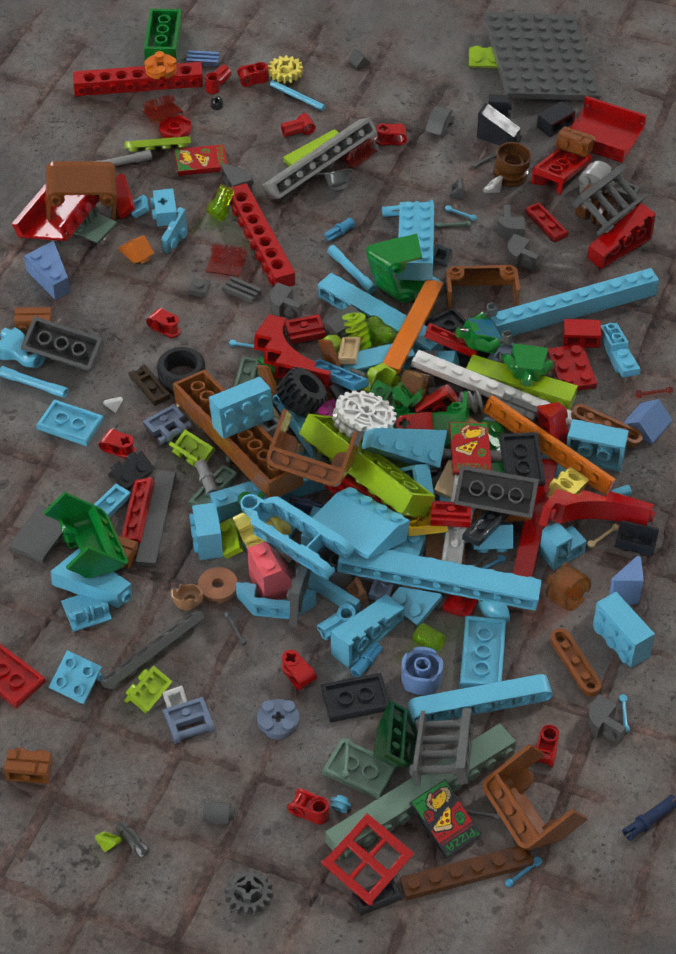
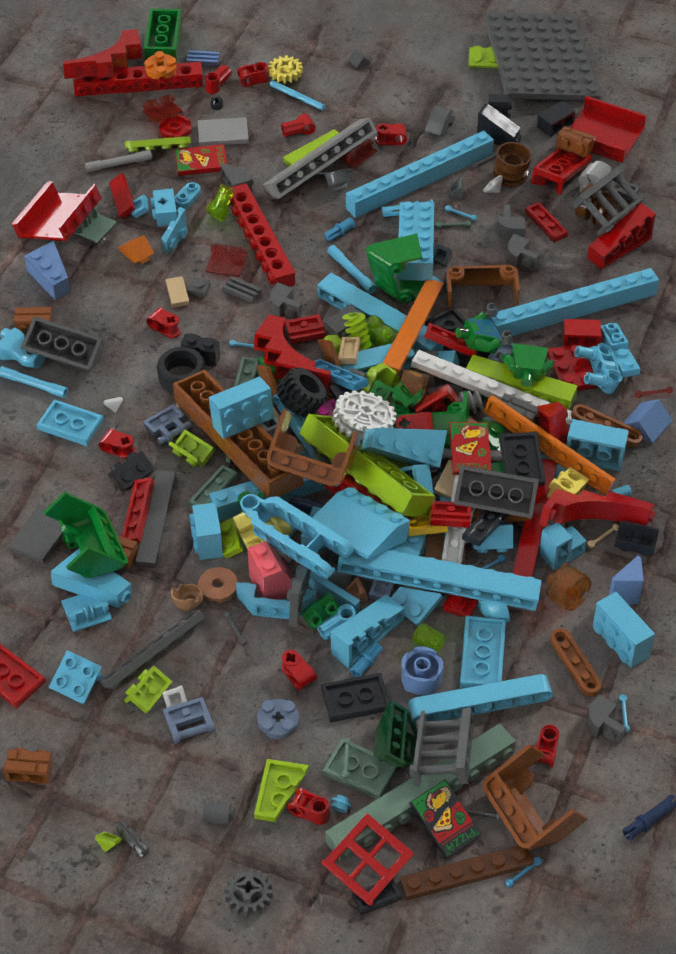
dark orange windscreen [45,161,117,220] -> none
medium azure plate [94,484,131,518] -> none
dark brown plate [128,364,170,406] -> none
light grey pin [195,460,218,497] -> none
none -> red arch [62,29,142,79]
none -> tan tile [165,276,189,308]
none -> medium azure plate [174,182,201,209]
none -> black brick [181,333,220,366]
none -> light grey tile [198,117,249,147]
none -> lime wing [254,759,309,822]
none -> green hips [300,592,340,630]
none -> medium azure brick [346,131,494,218]
none -> medium azure piece [574,343,622,394]

